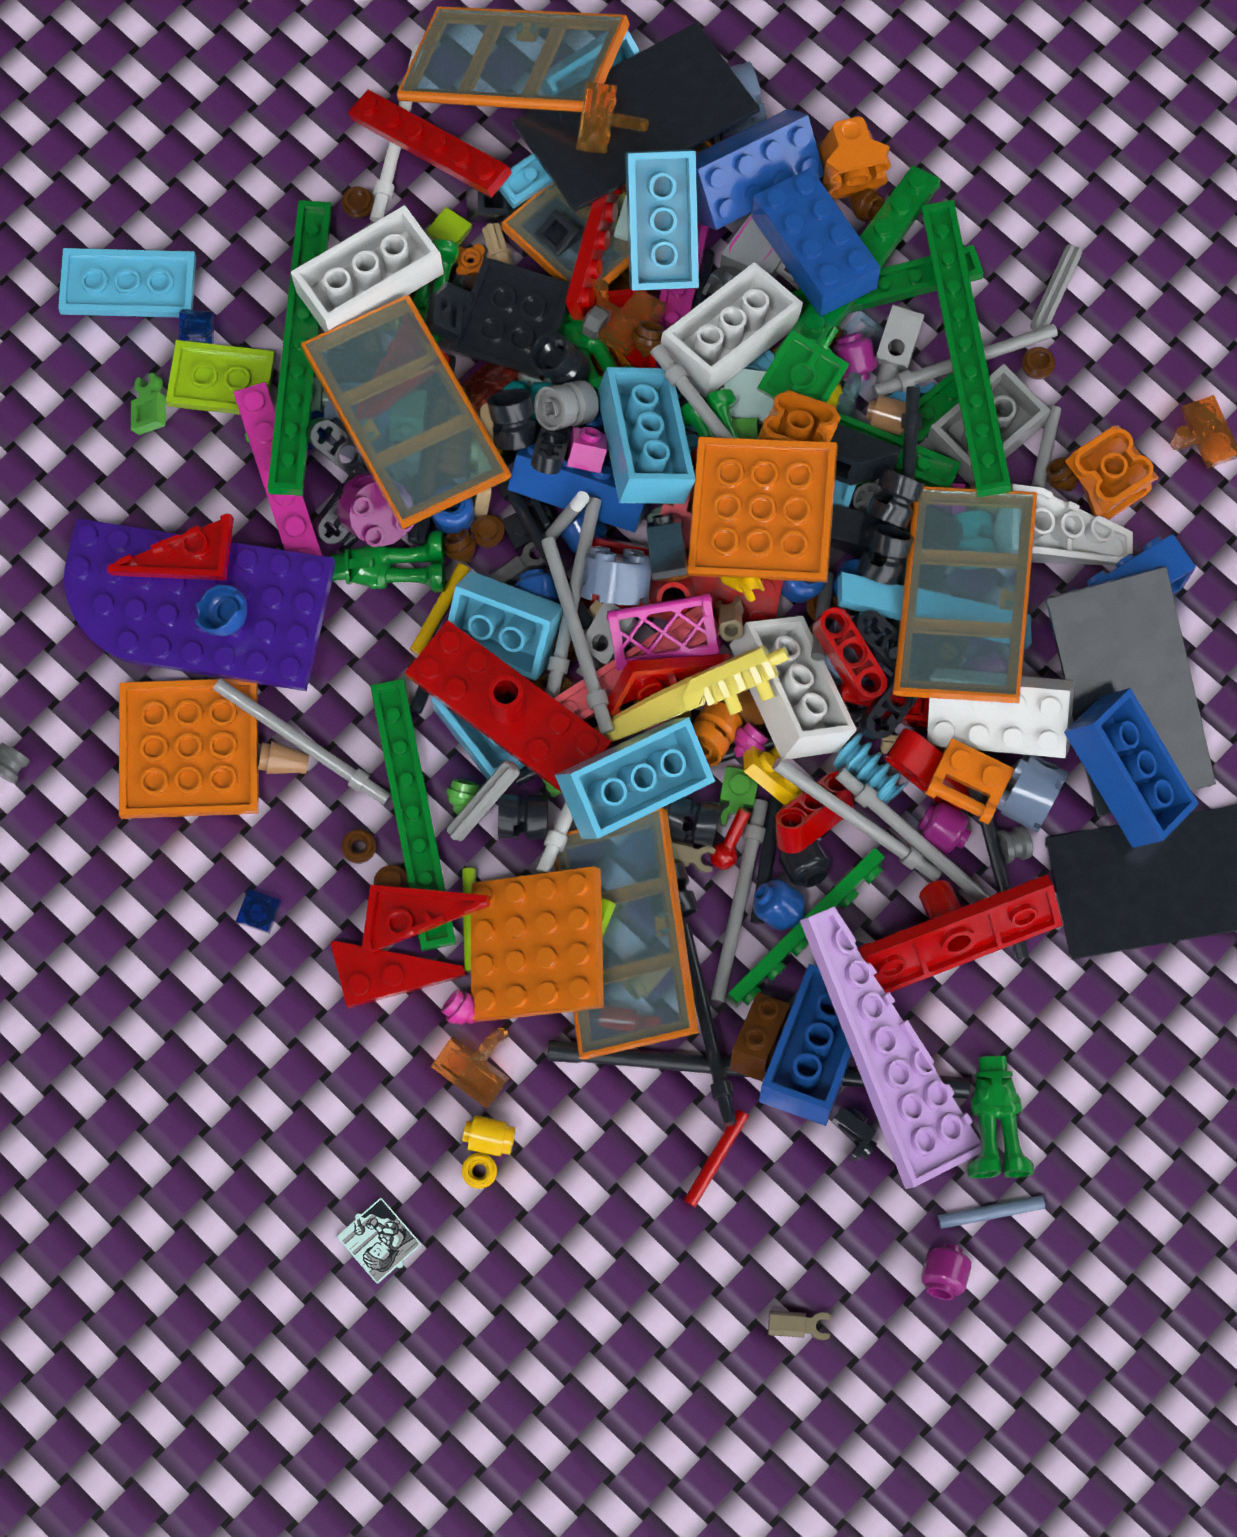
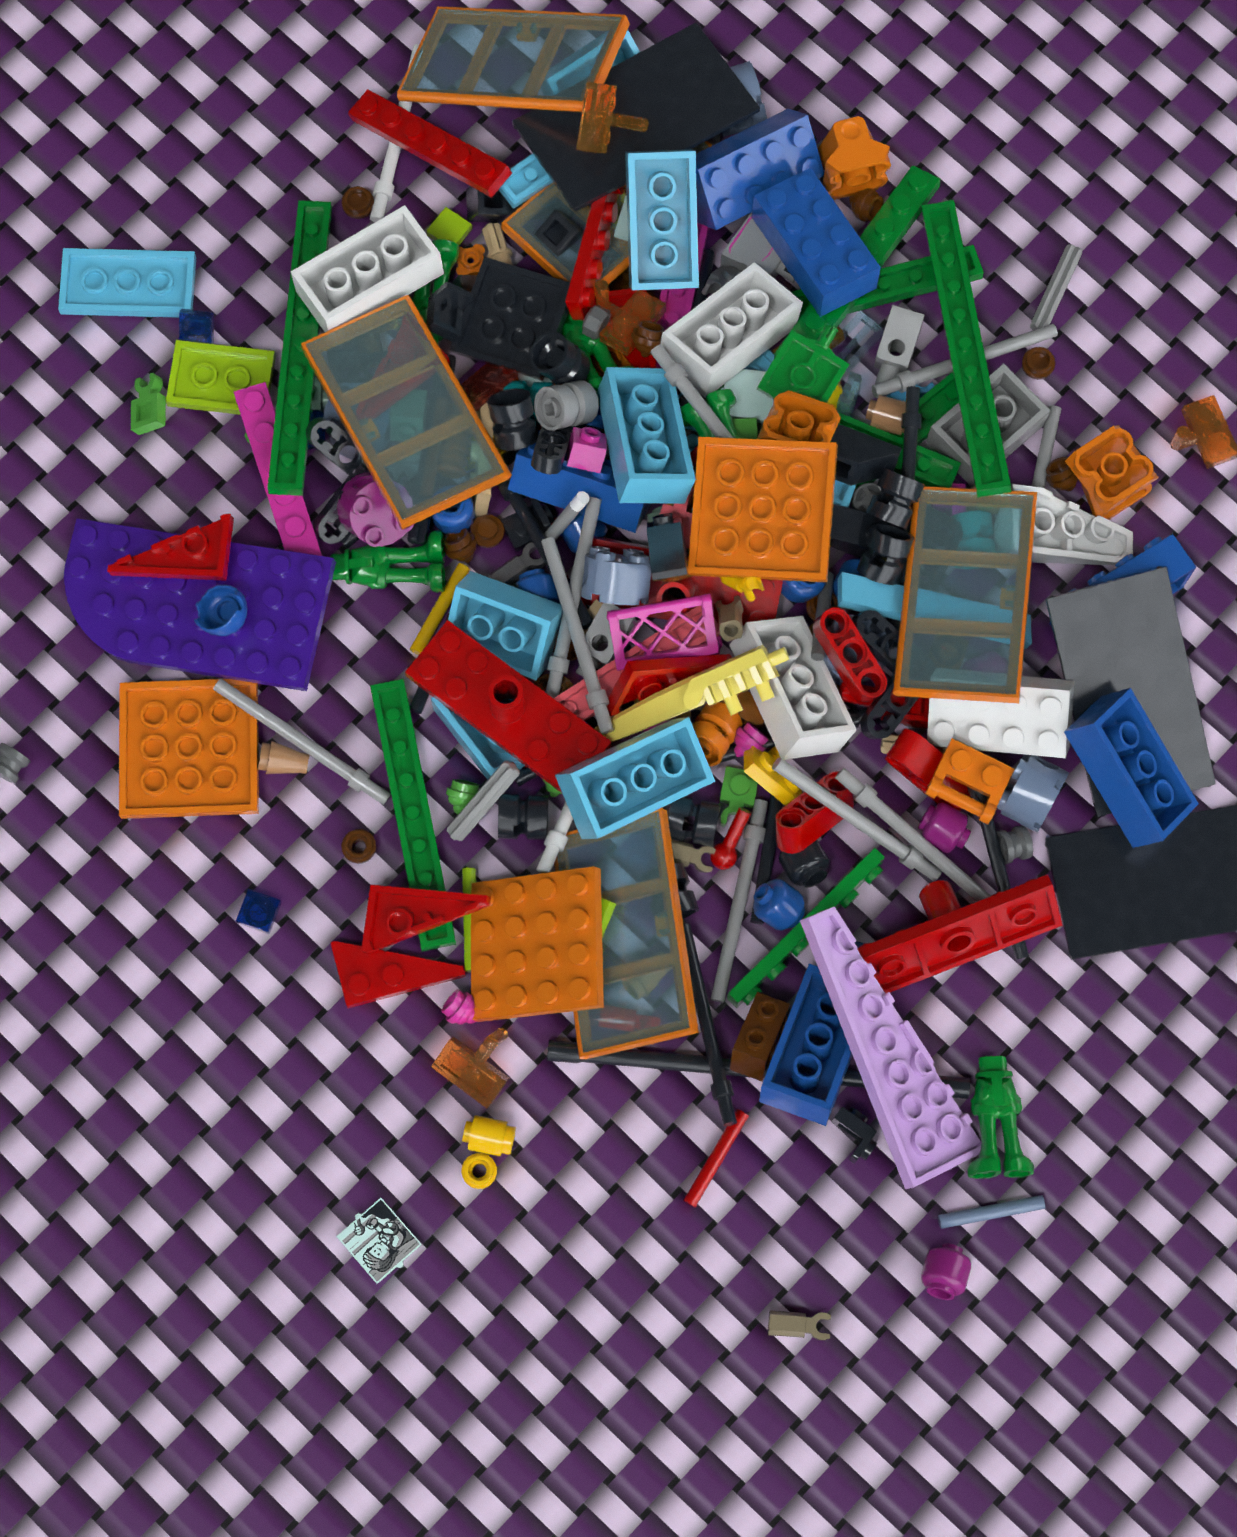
reddish brown plate [374,865,409,888] -> none
magenta head [831,332,878,384] -> none
medium azure piece [834,732,908,804] -> none

